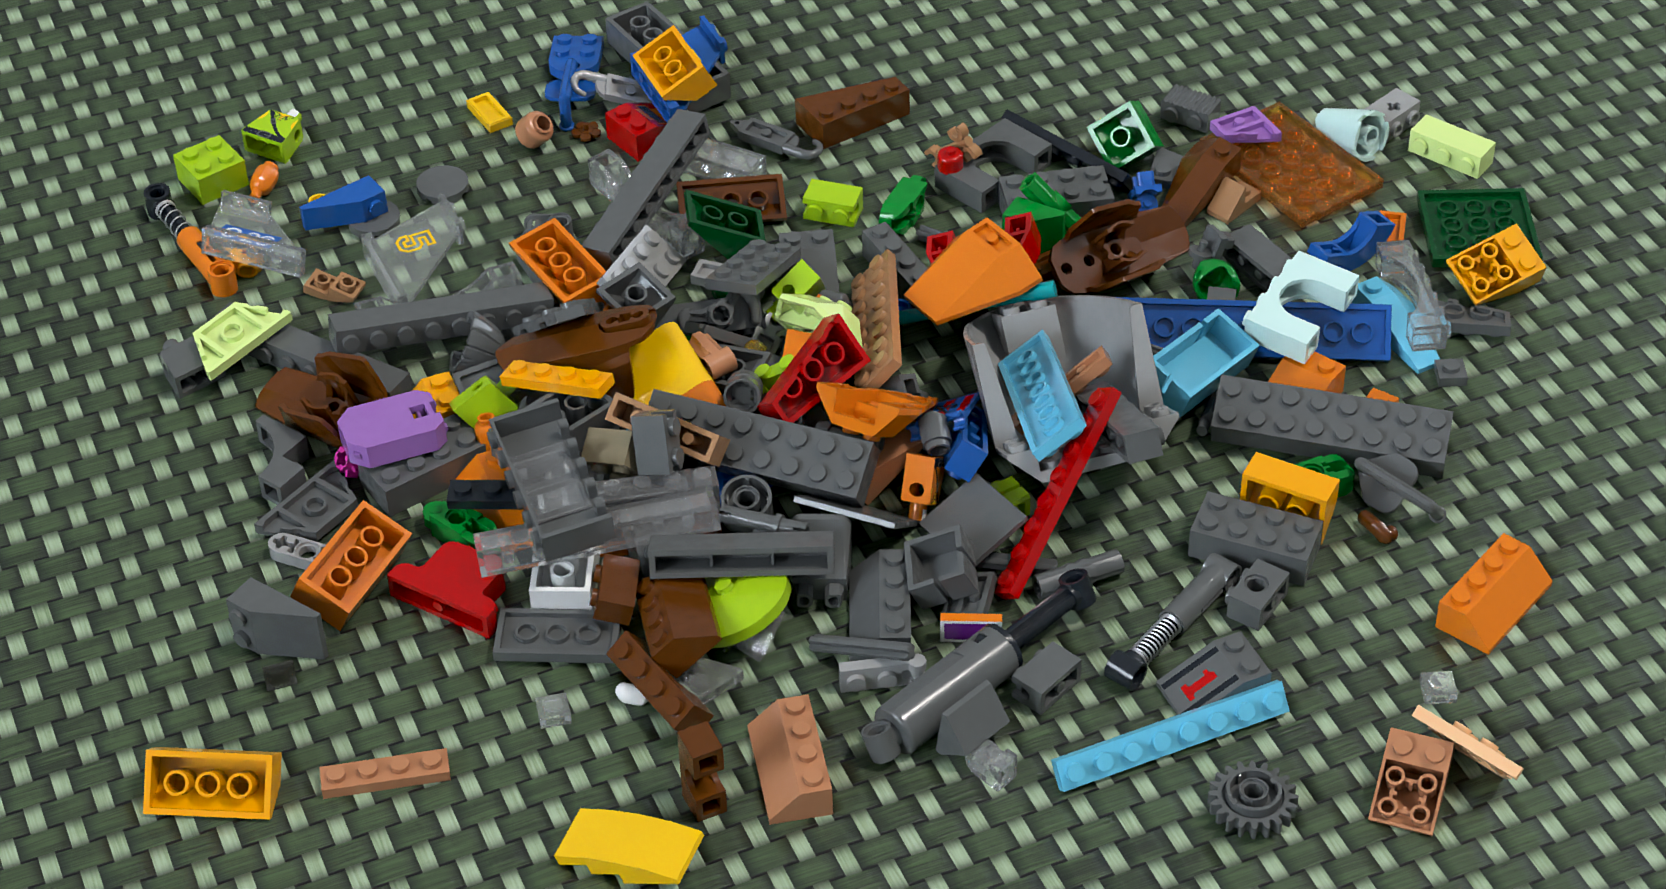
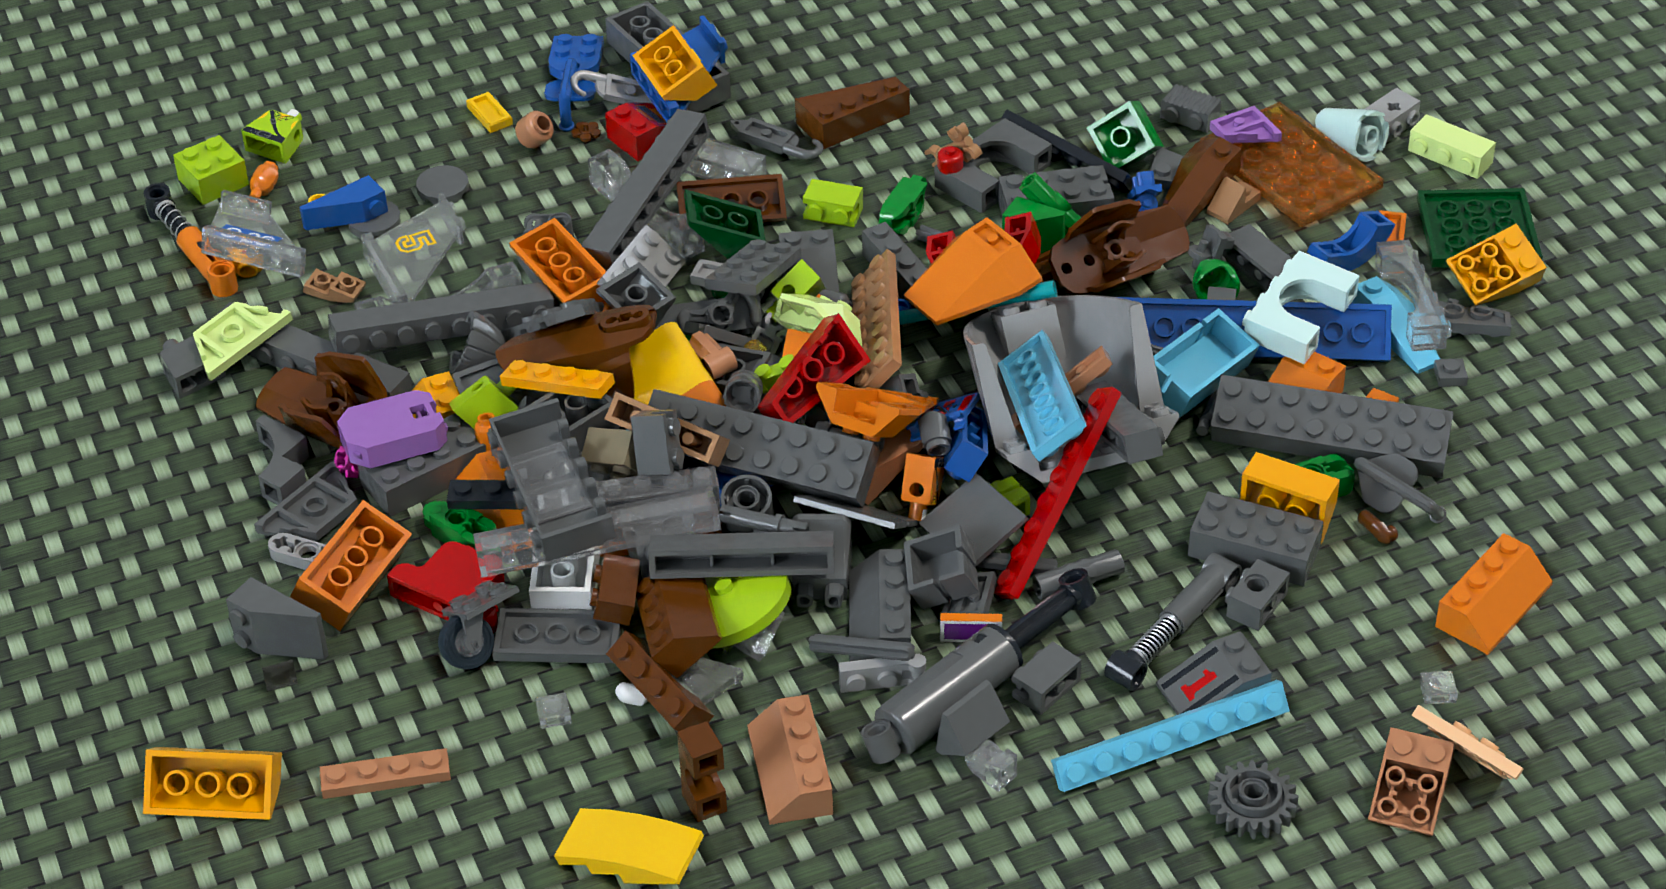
none -> plate [438,580,520,669]

